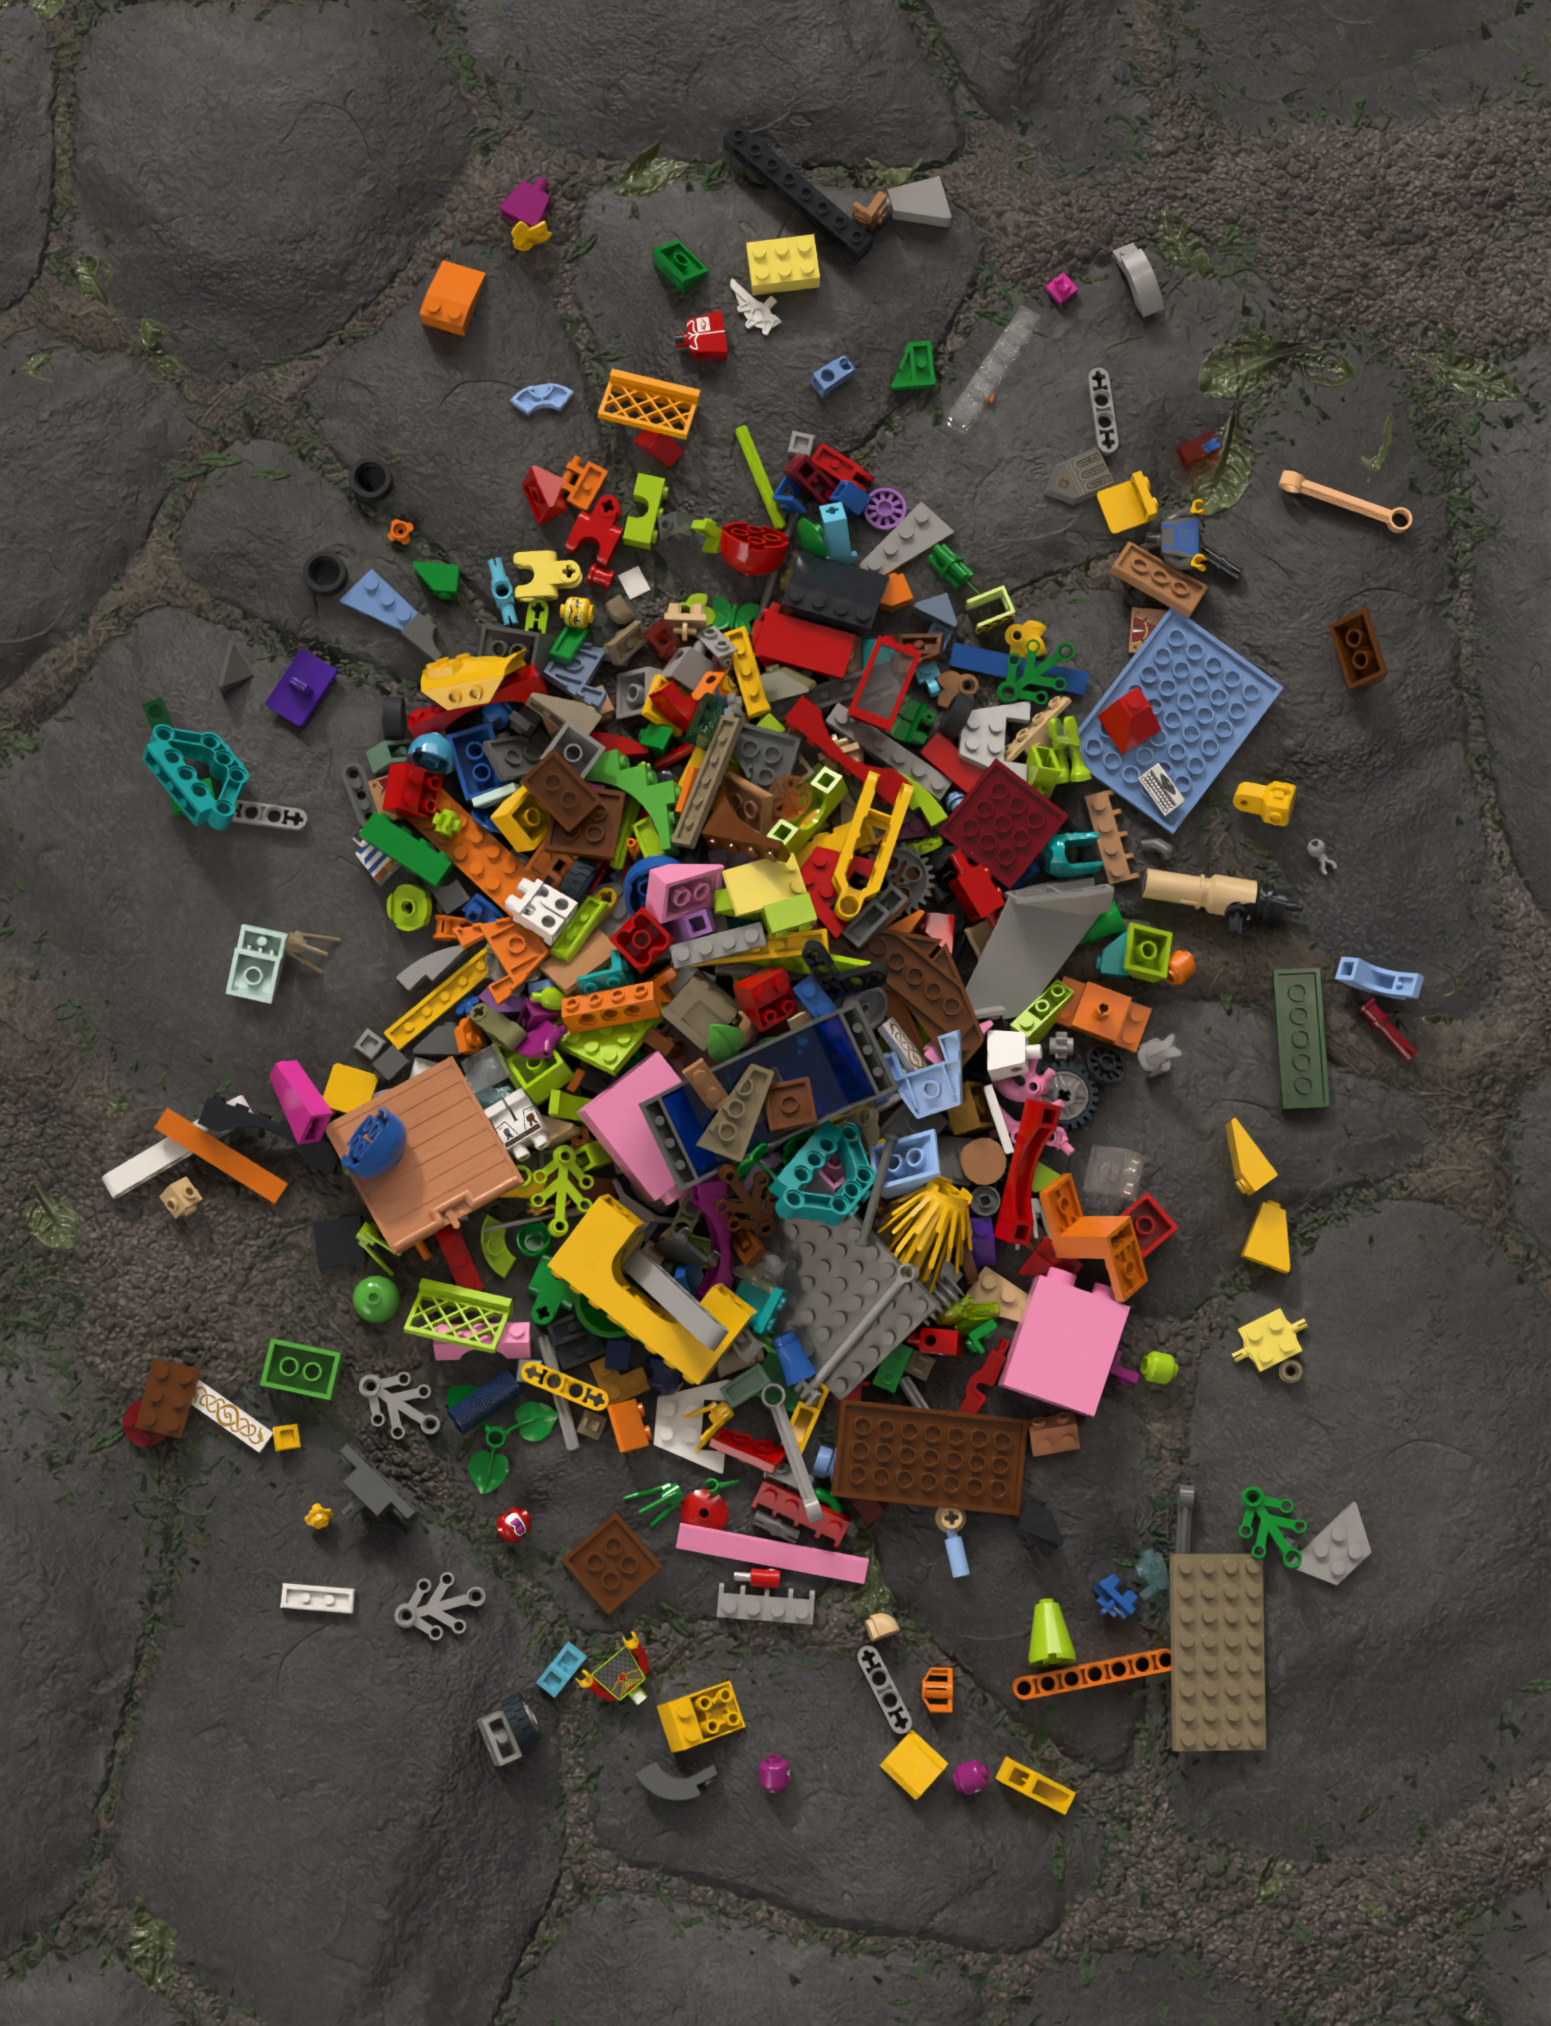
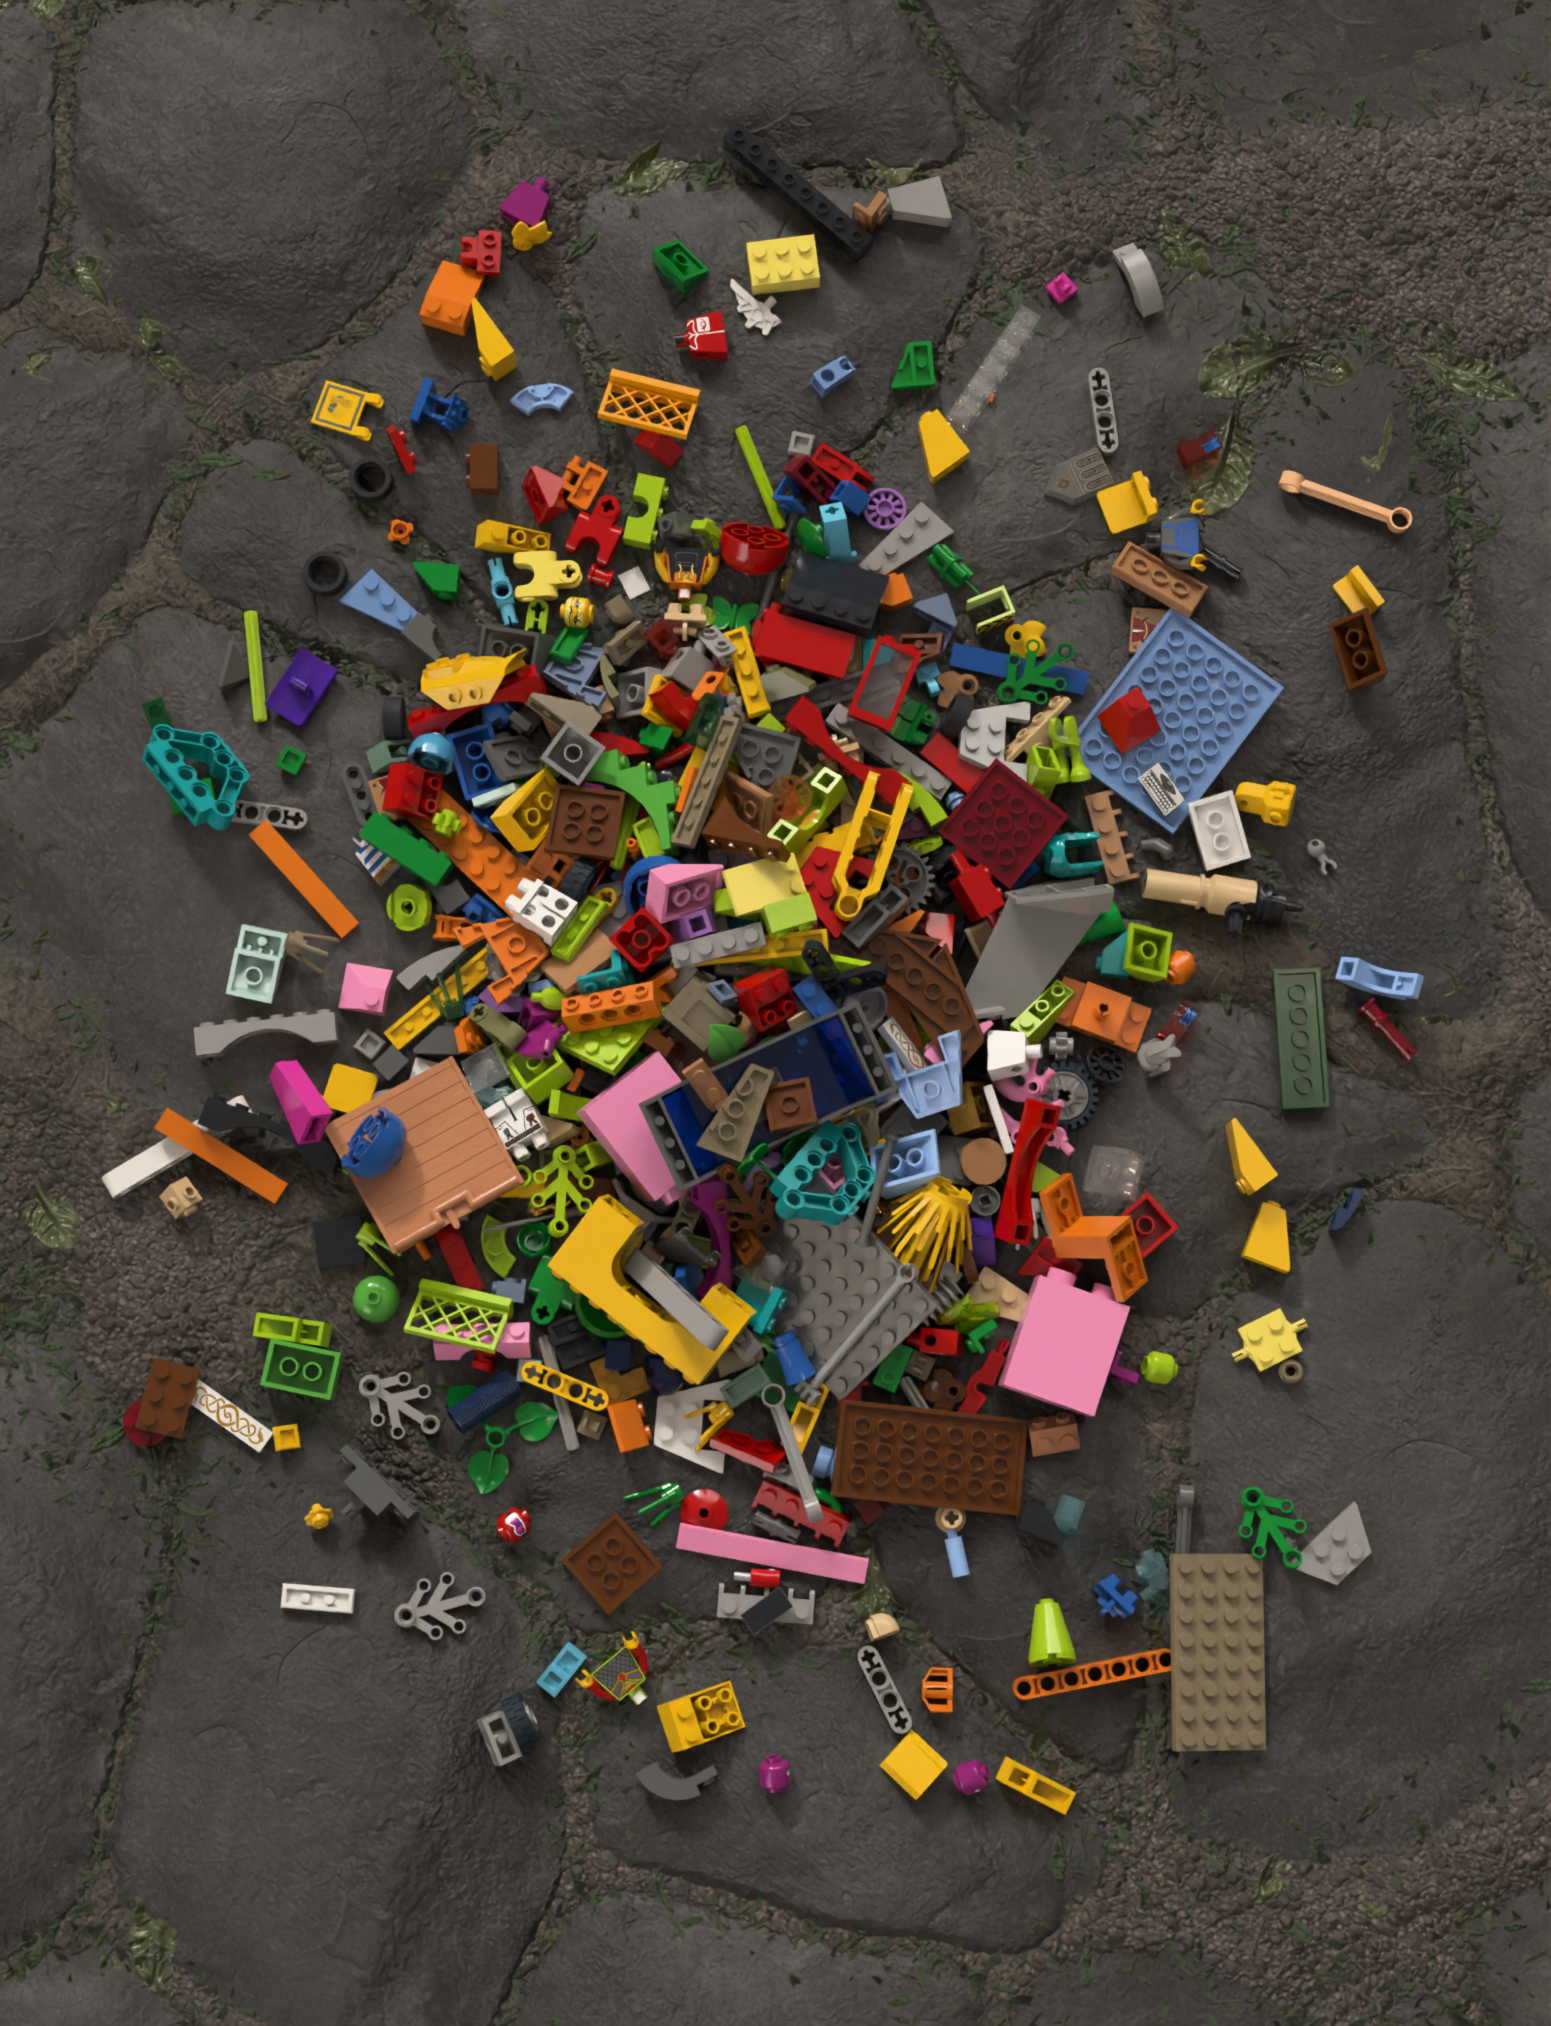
reddish brown plate [519,749,603,833] -> none
green hand [705,1478,740,1496] -> none
none -> light grey arch [194,1009,340,1059]
none -> lime axle [244,611,267,723]
none -> orange tile [249,820,360,939]
none -> lime slope [253,1312,333,1348]
none -> green plate [275,745,308,777]
none -> yellow flag [311,380,384,442]
none -> bright pink slope [338,963,393,1017]
none -> red wing [385,425,418,474]
none -> blue tile [409,377,469,431]
none -> clear green plant [425,963,466,1021]
none -> red plate [460,230,502,277]
none -> reddish brown brick [466,444,500,495]
none -> red wheel [470,1349,498,1373]
none -> yellow slope [471,298,518,381]
none -> yellow slope [475,520,551,554]
none -> sand blue brick [492,1277,528,1305]
none -> olive slope [600,654,621,708]
none -> torso [652,536,722,602]
none -> sand blue slope [706,979,739,1007]
none -> black tile [740,1587,793,1635]
none -> yellow slope [918,409,970,485]
none -> reddish brown plate [919,1368,967,1411]
none -> clear light blue brick [1053,1494,1086,1532]
none -> clear red leg [1157,1001,1198,1046]
none -> white plate [1186,790,1251,871]
none -> dark blue slope [1328,1187,1364,1233]
none -> yellow panel [1333,565,1385,615]

